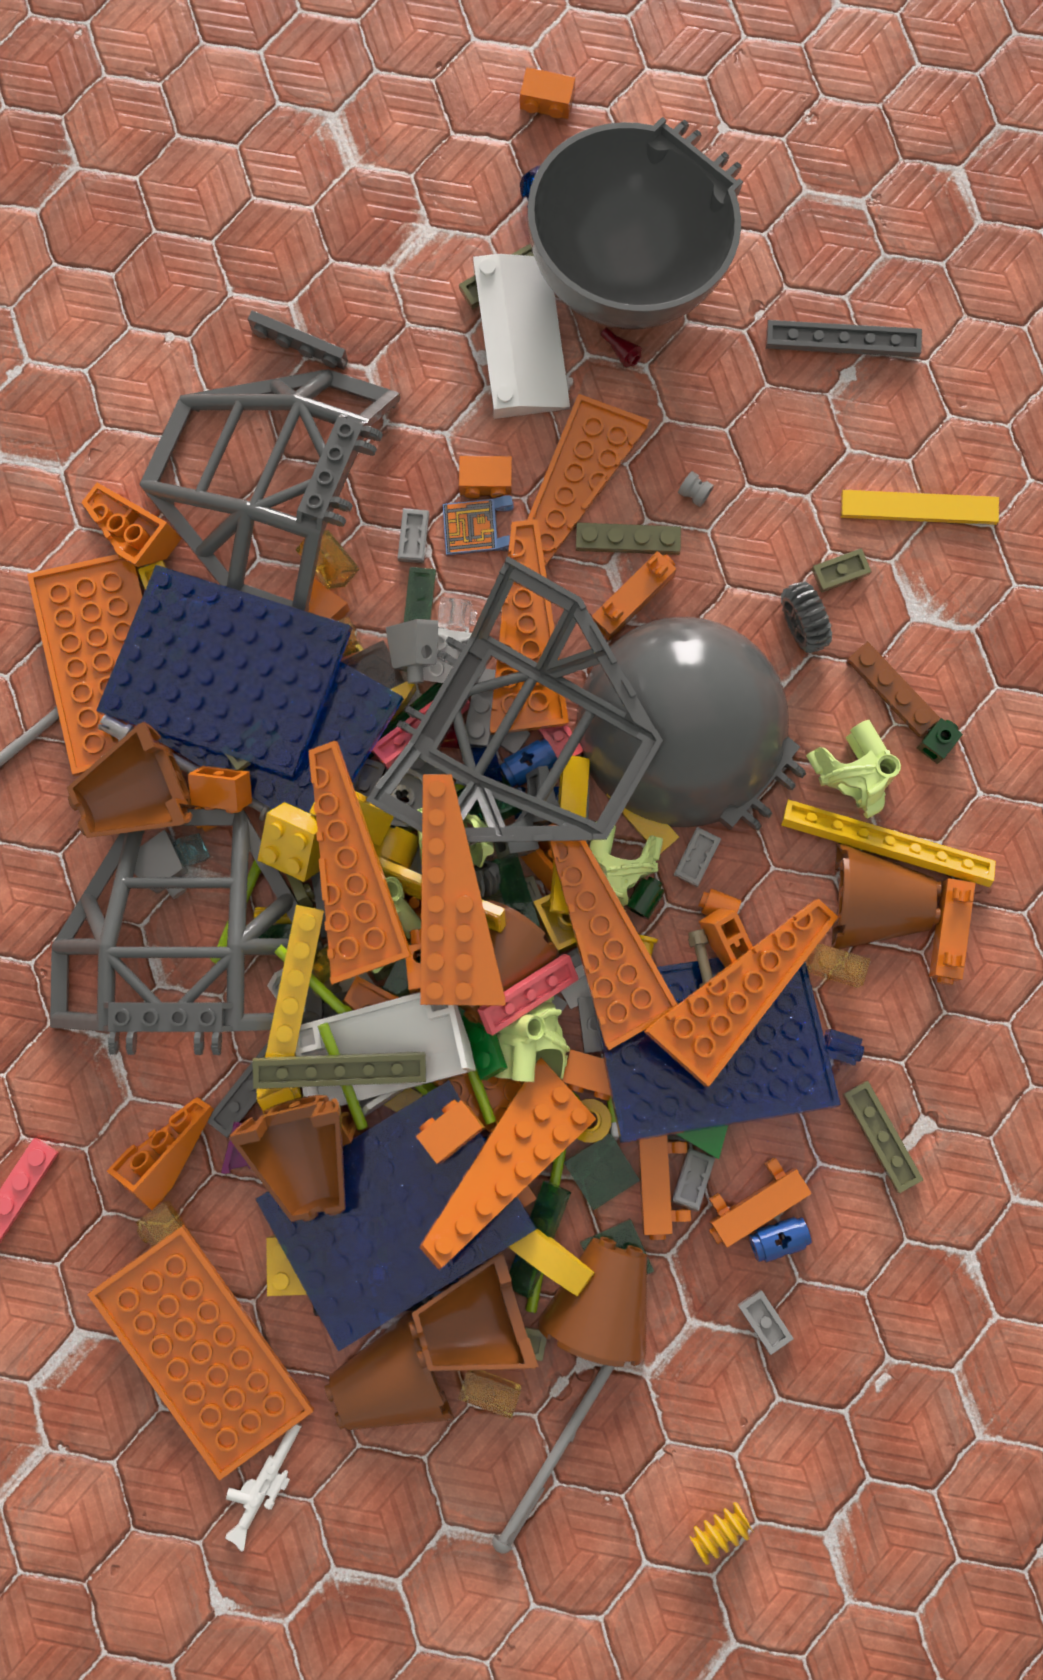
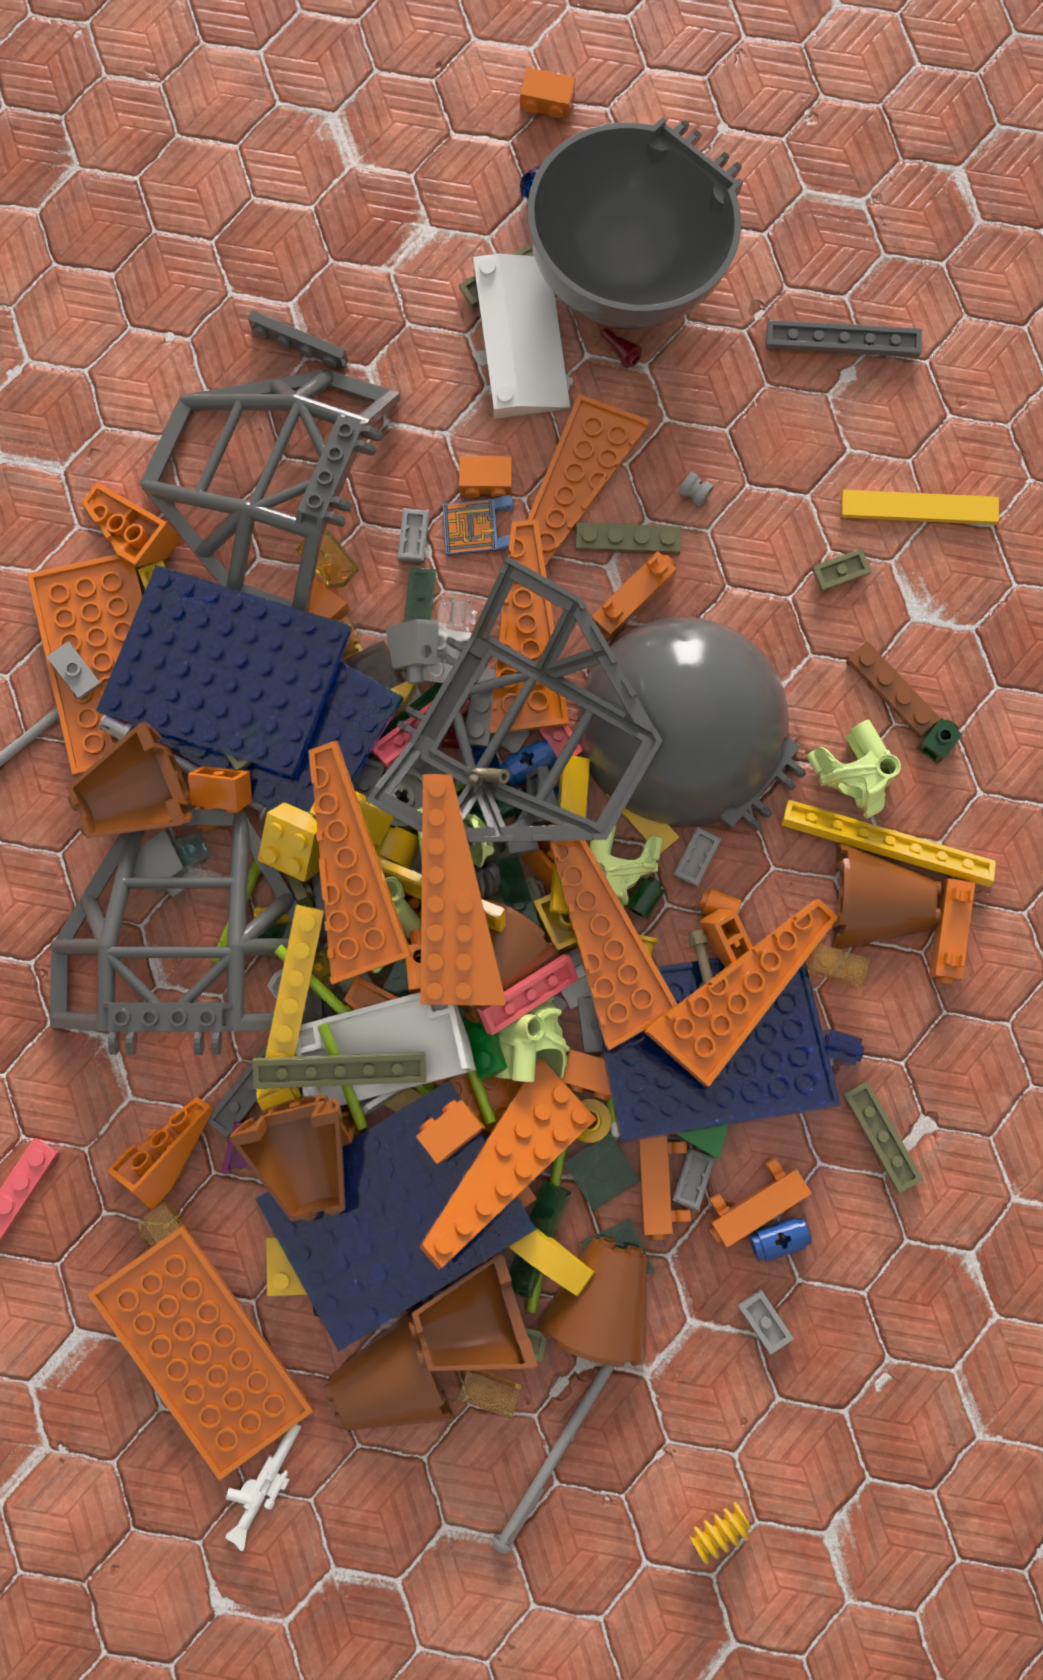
dark grey gear [781,581,832,653] -> none
none -> light grey plate [46,641,101,700]
none -> dark tan arm [468,767,509,787]

